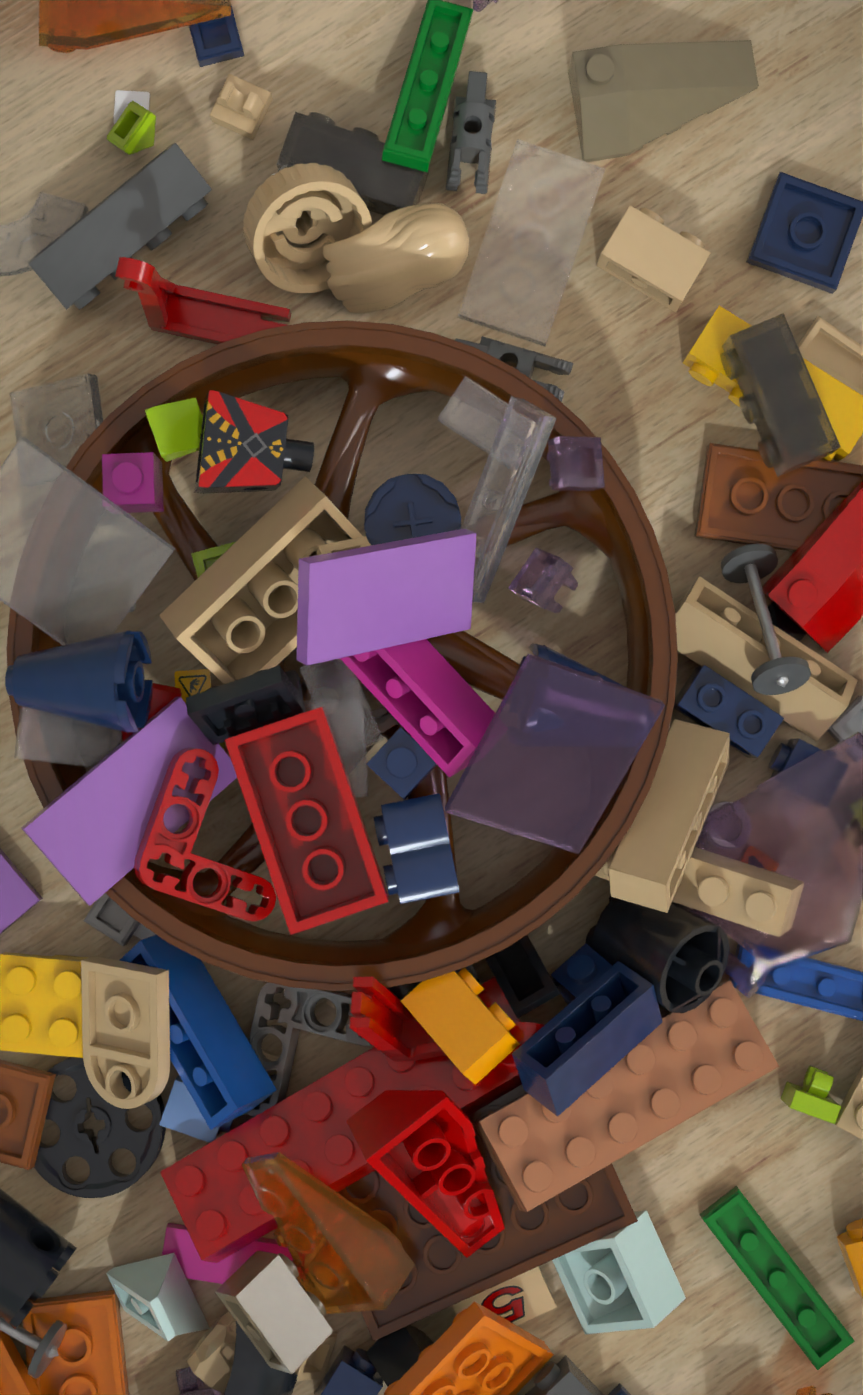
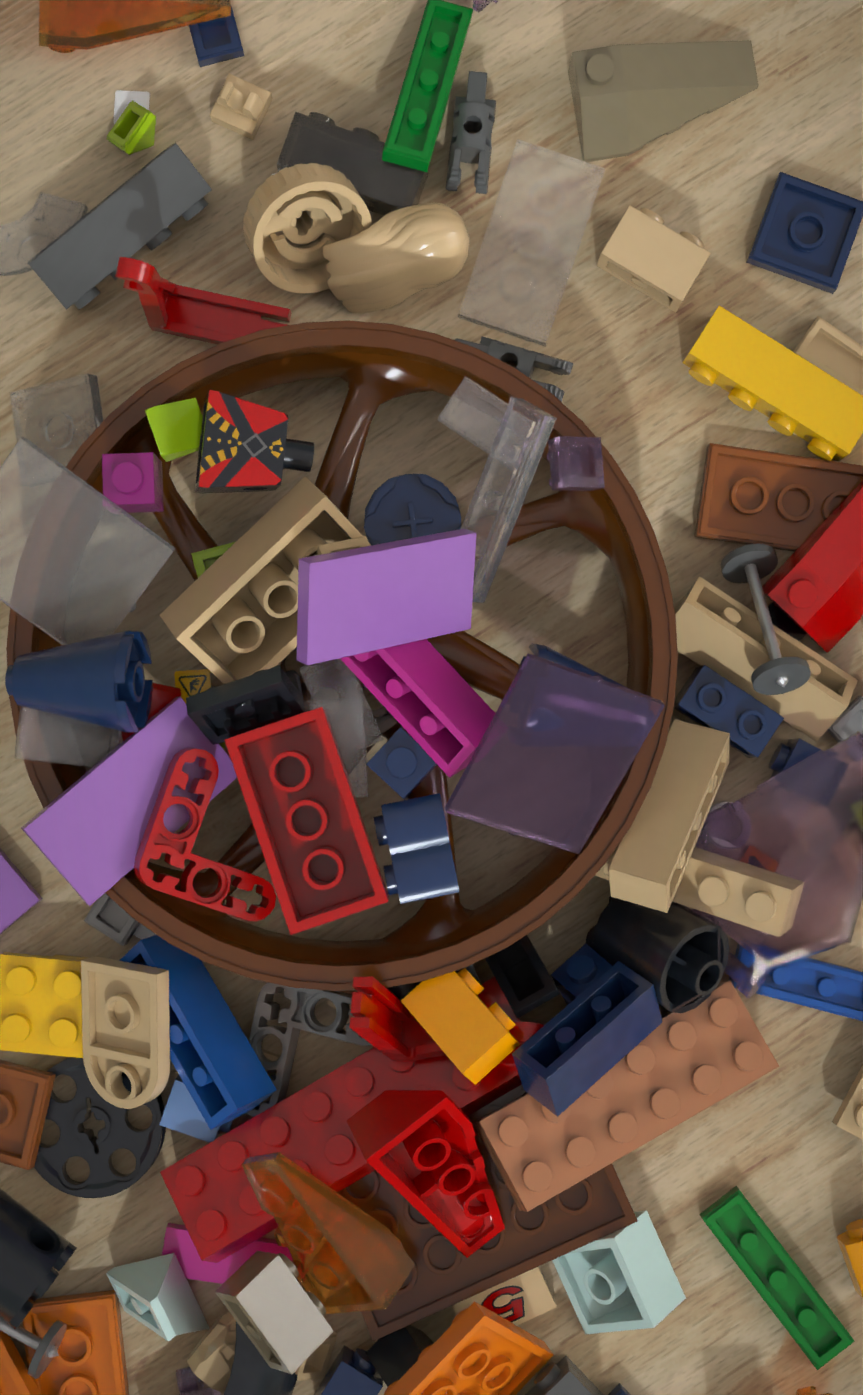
clear purple tile [508,547,578,613] -> none
clear smoke brick [720,313,841,477] -> none
lime tile [781,1066,841,1124] -> none

